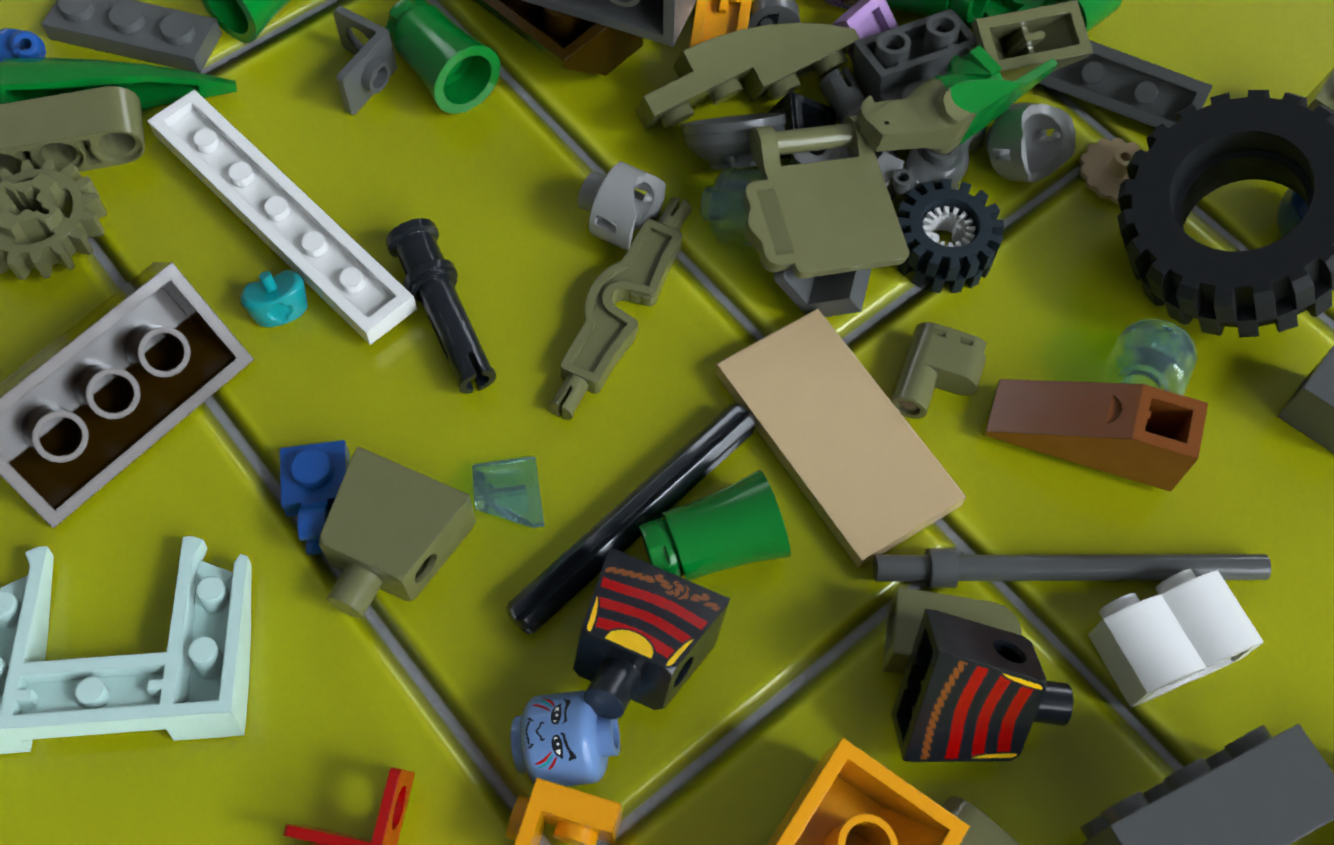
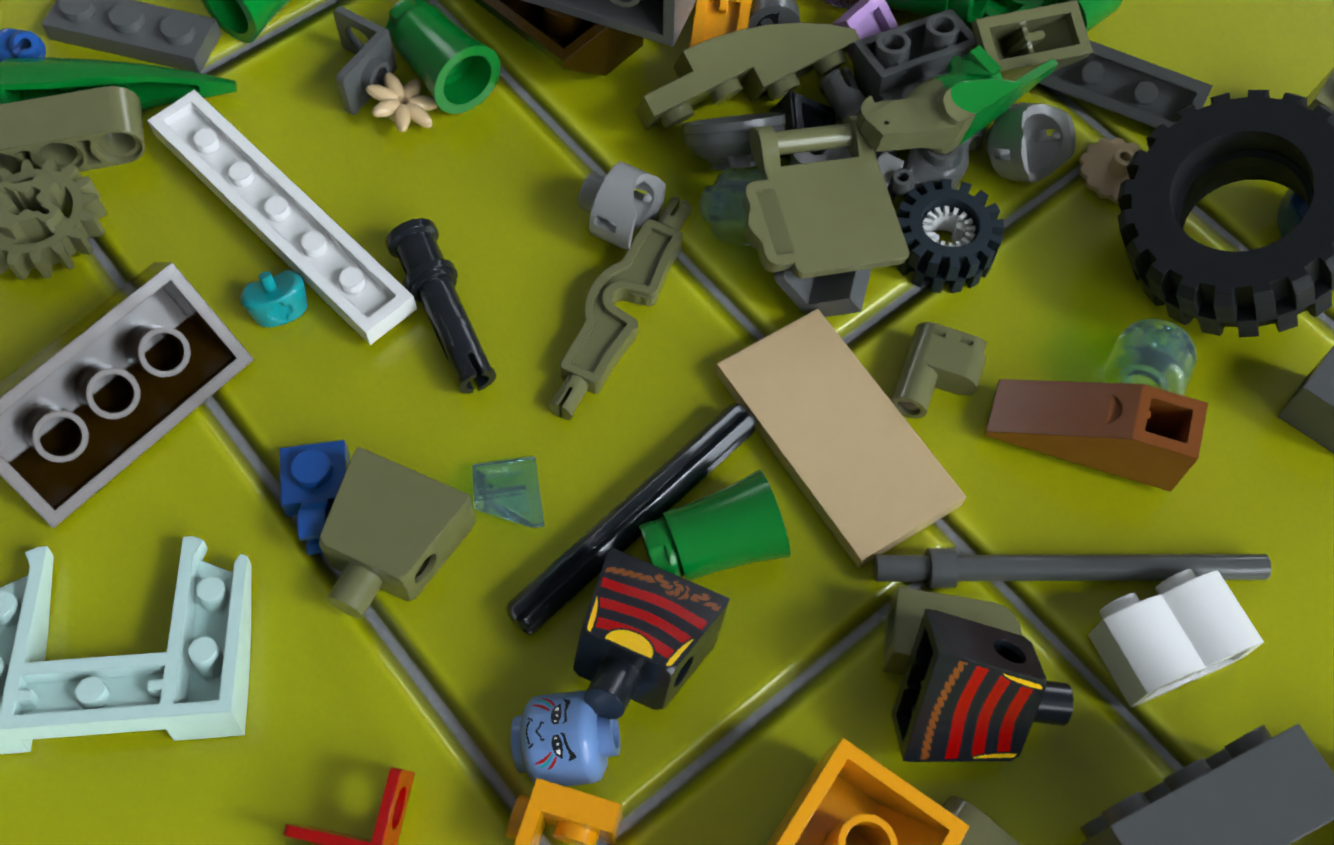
none -> tan plant [366,73,438,132]

